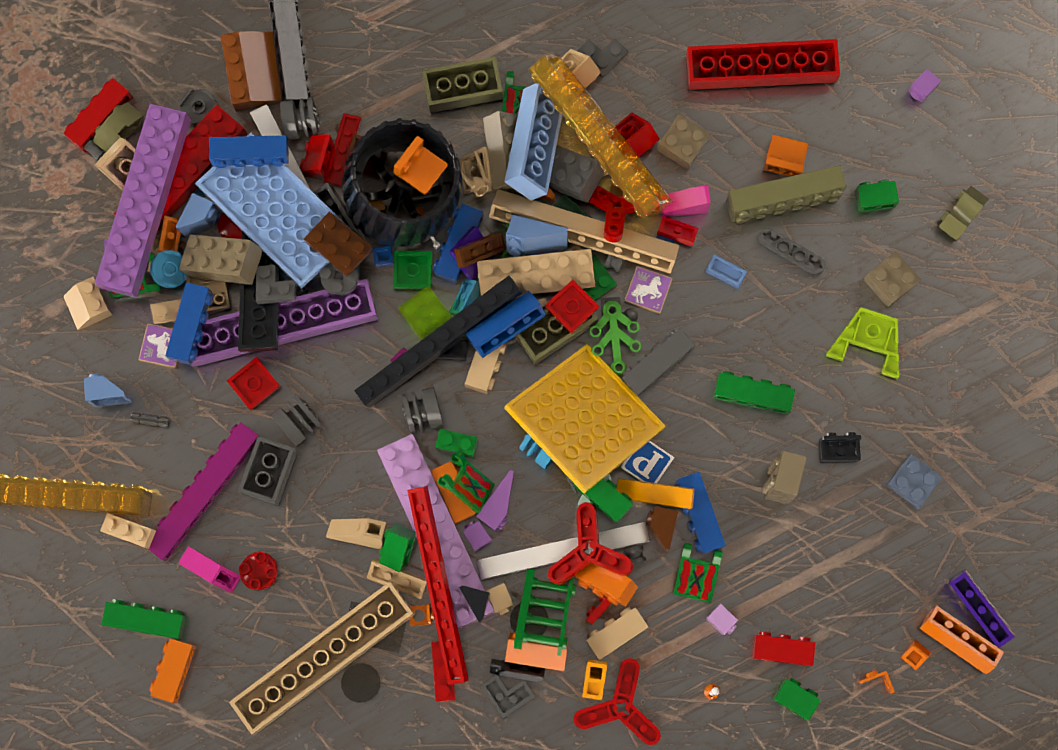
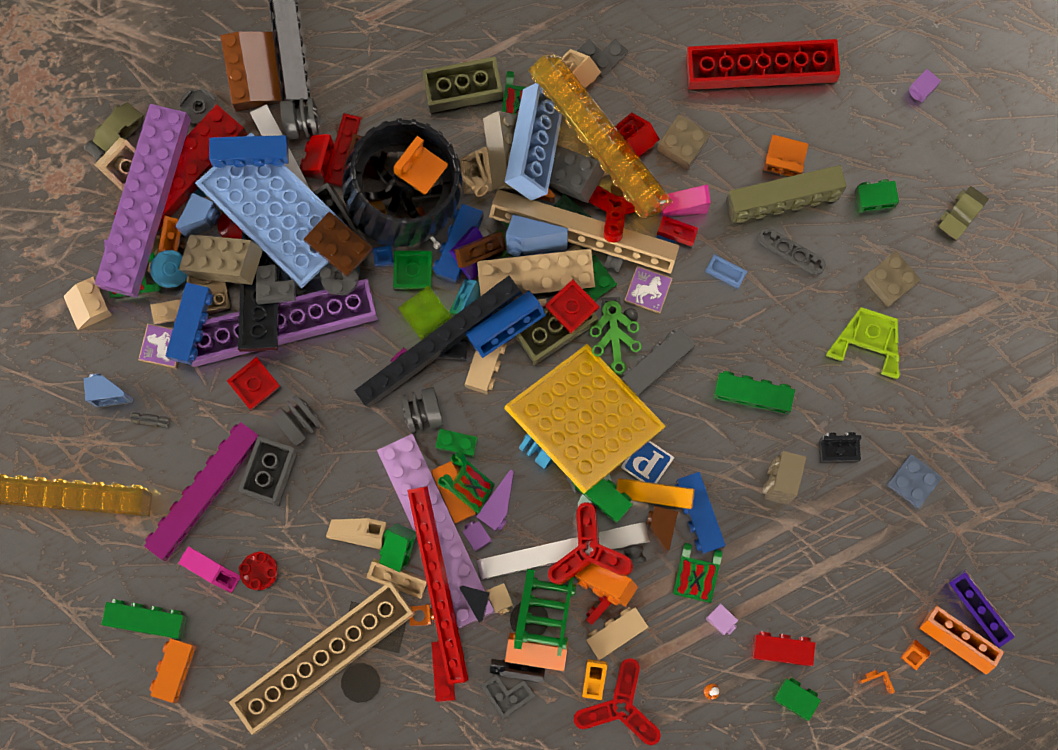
red brick [63,78,133,153] -> none
tan plate [100,513,156,549] -> none

